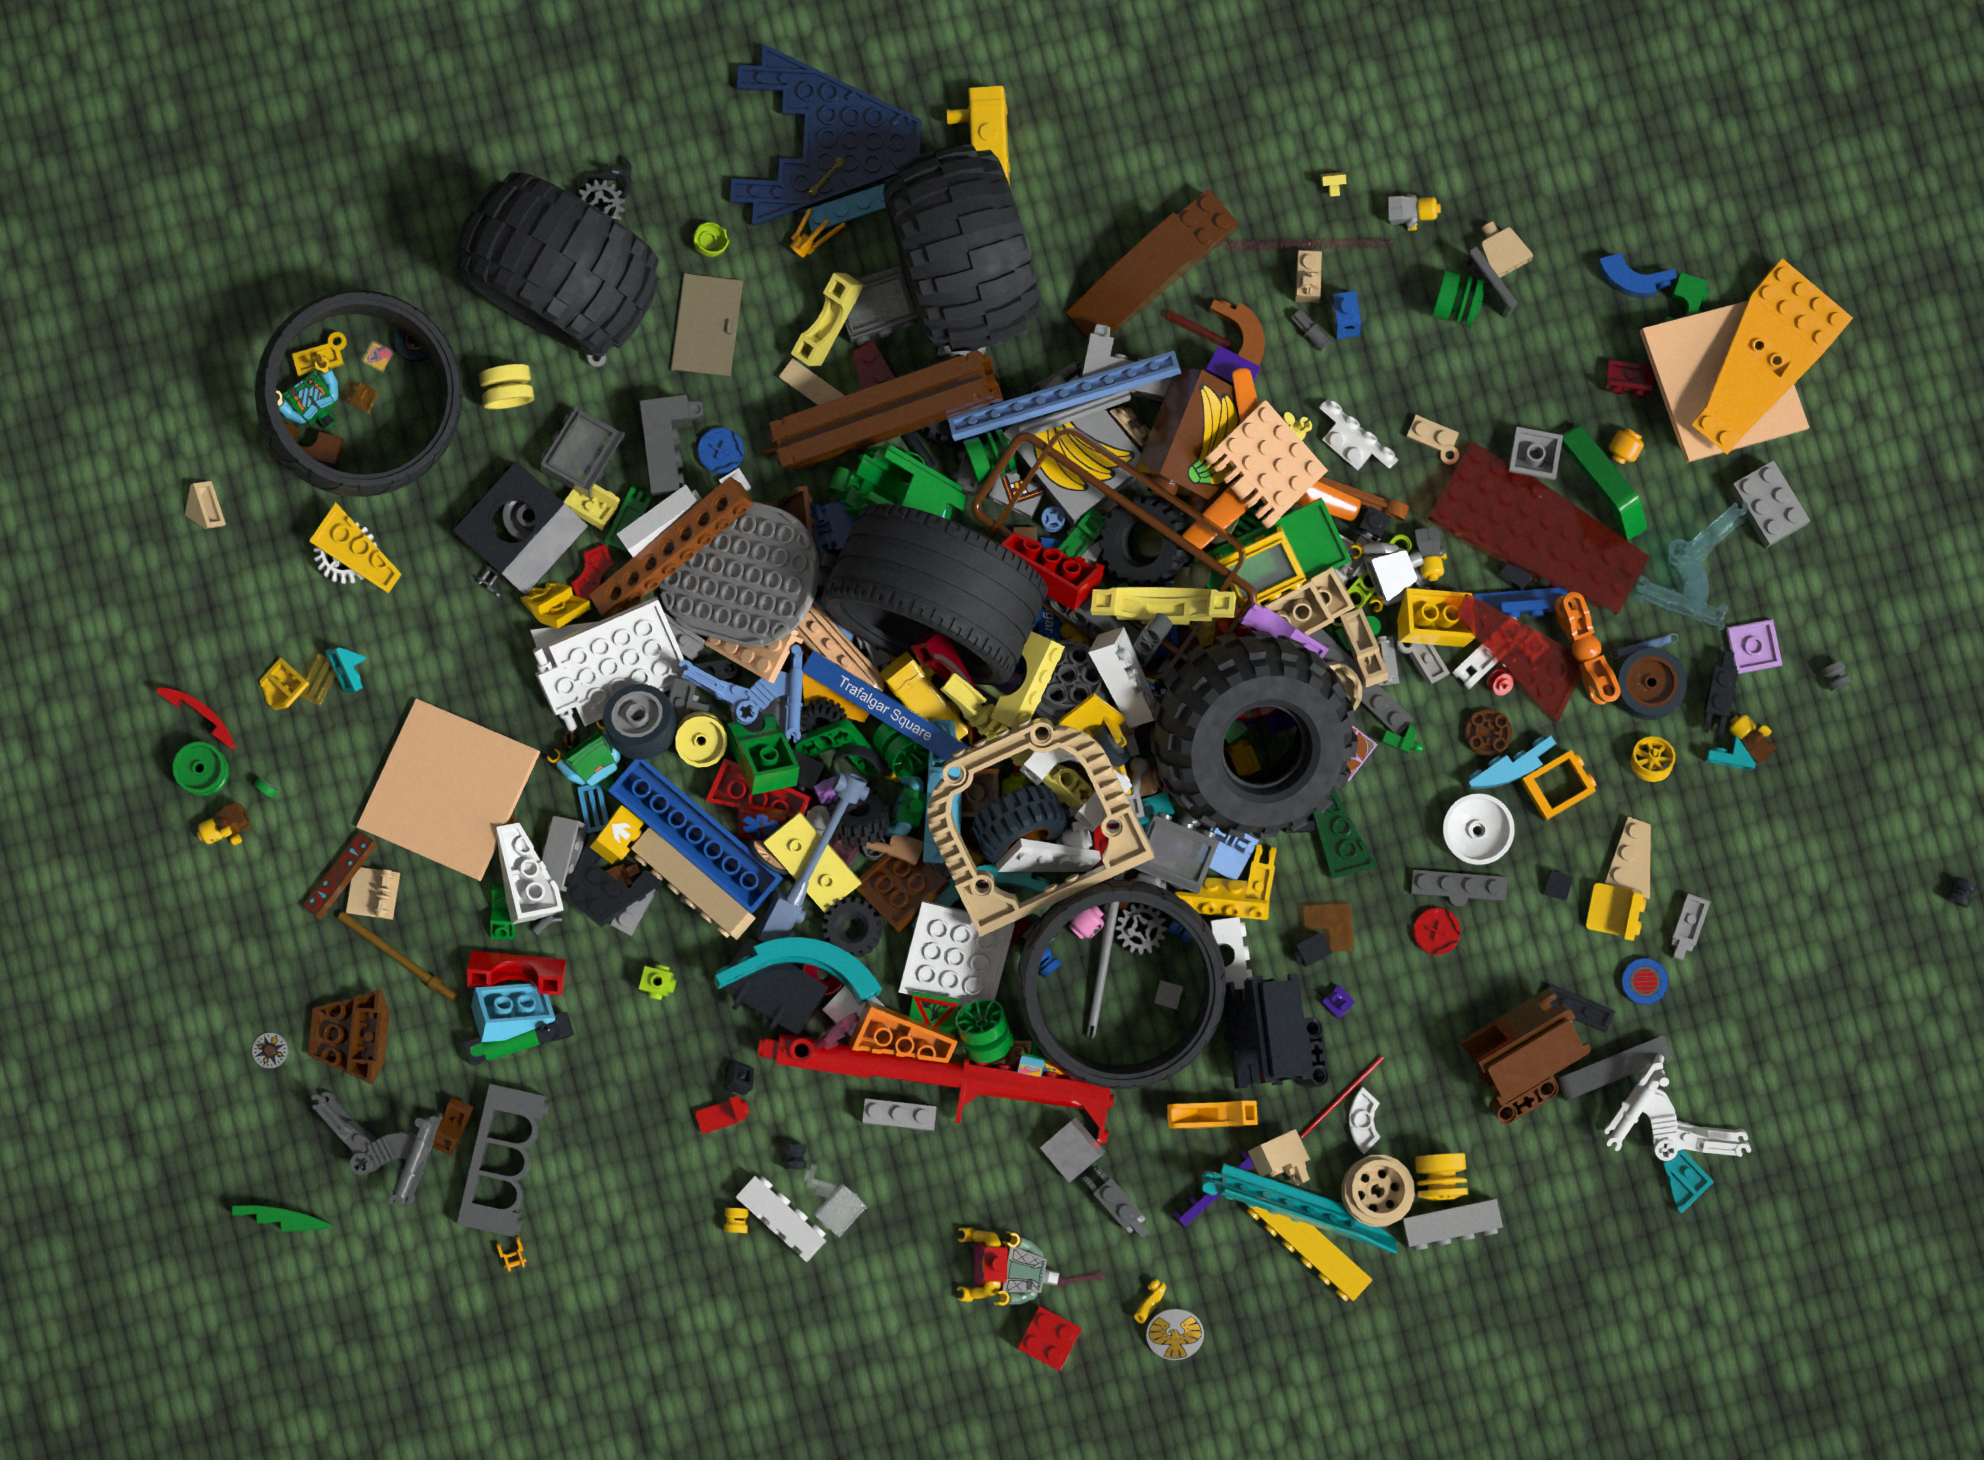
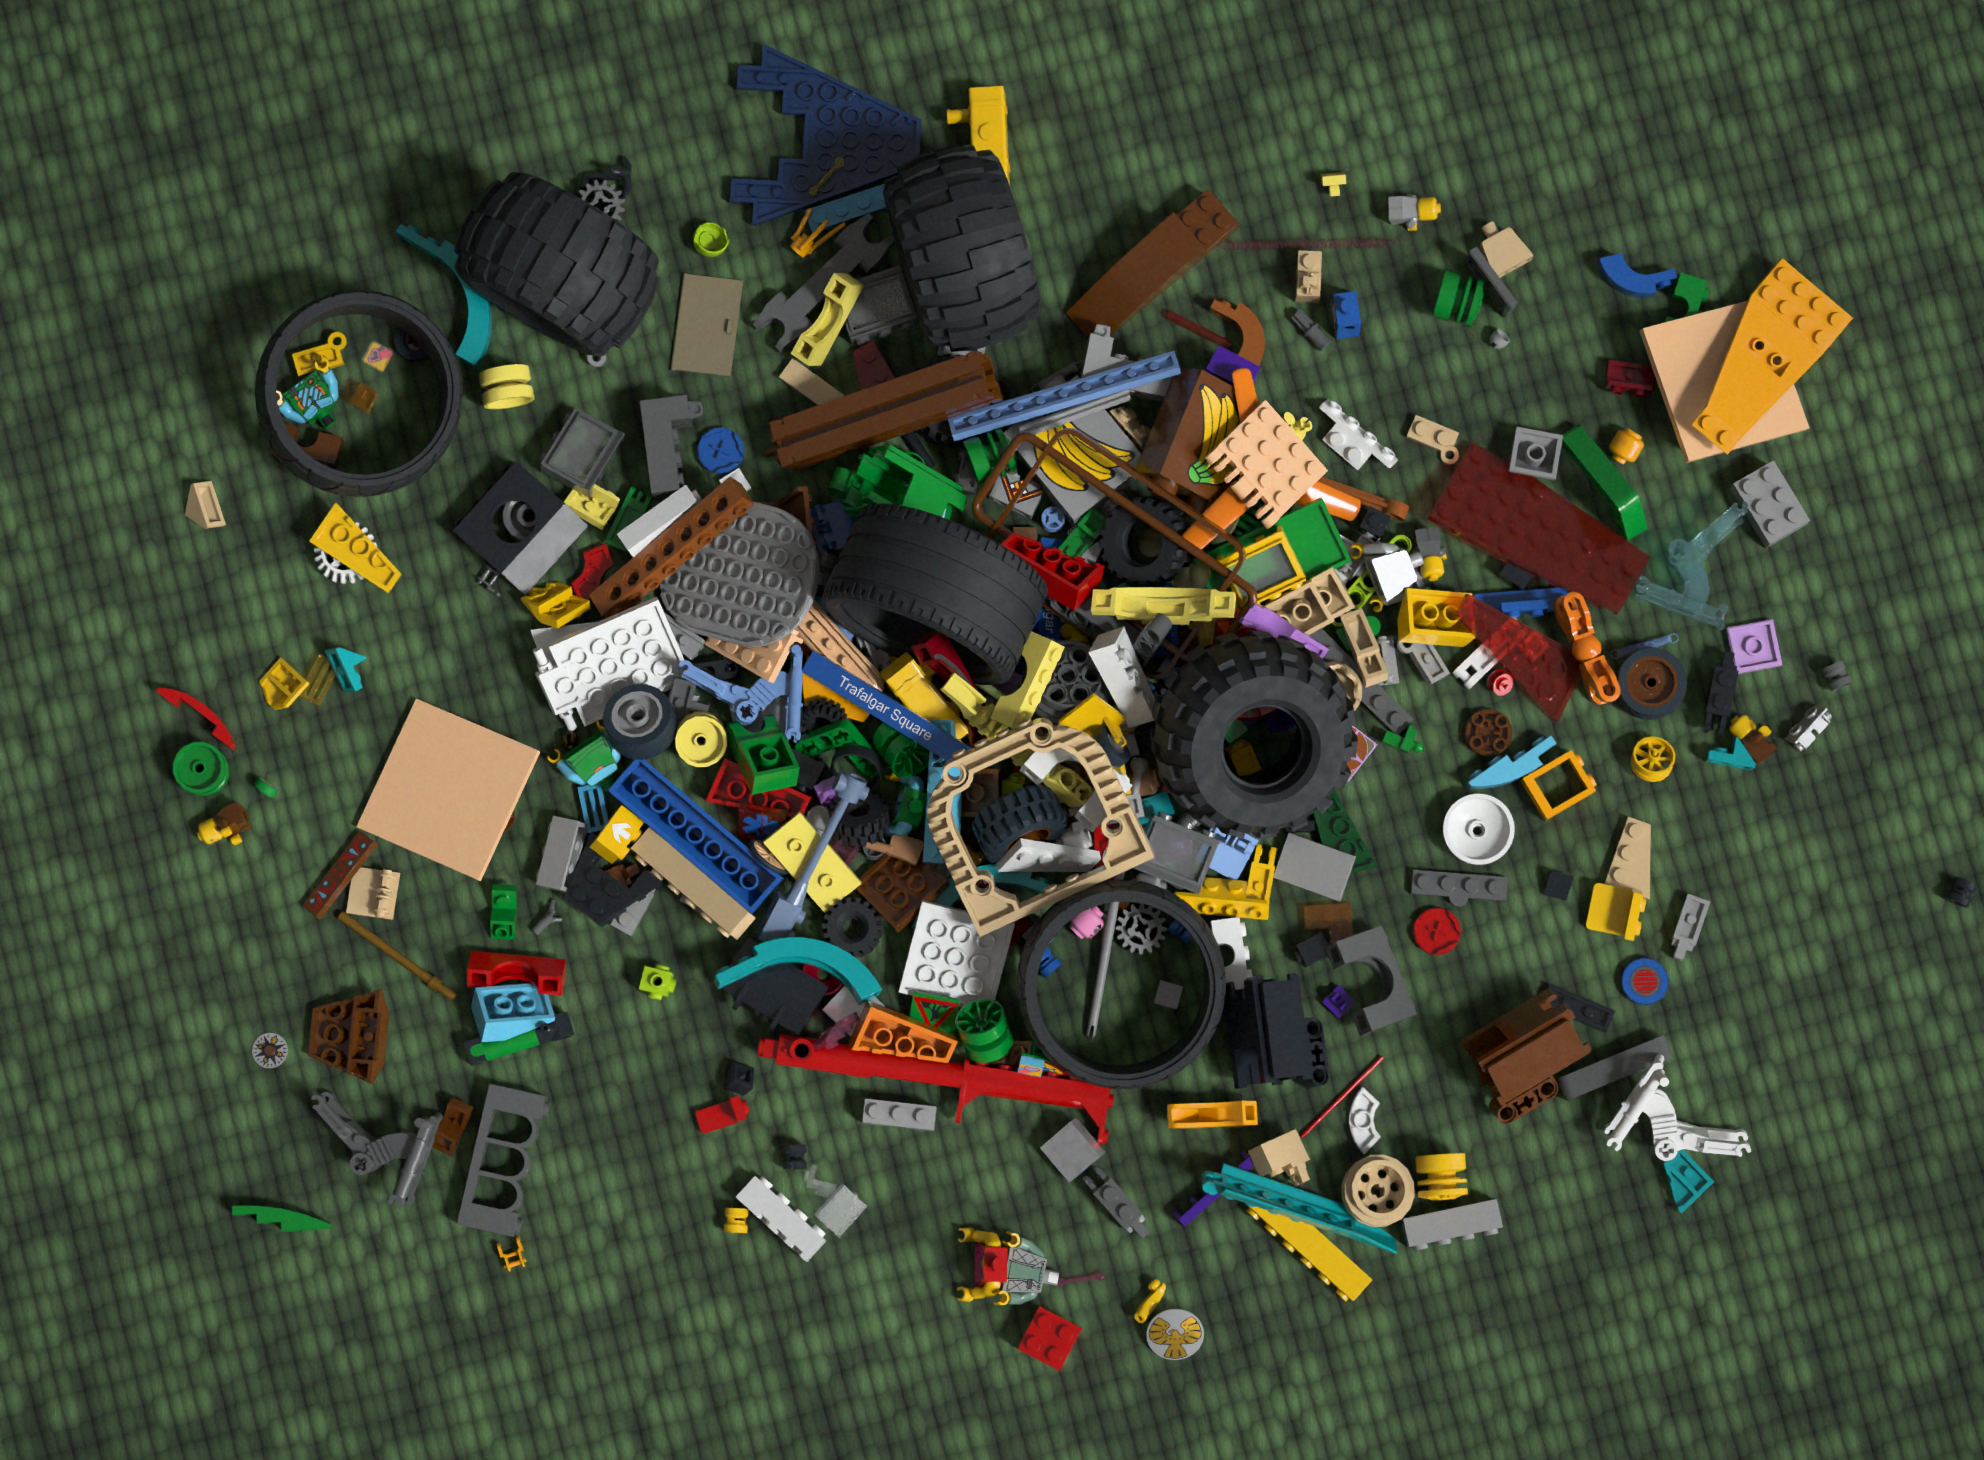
white wedge [496,823,564,924] -> none
none -> teal arch [396,224,492,370]
none -> dark grey piece [753,213,895,353]
none -> light grey tile [1273,833,1356,901]
none -> dark grey arch [1325,926,1417,1036]
none -> light grey hinge [1489,328,1510,349]
none -> light grey hinge [1785,705,1832,752]

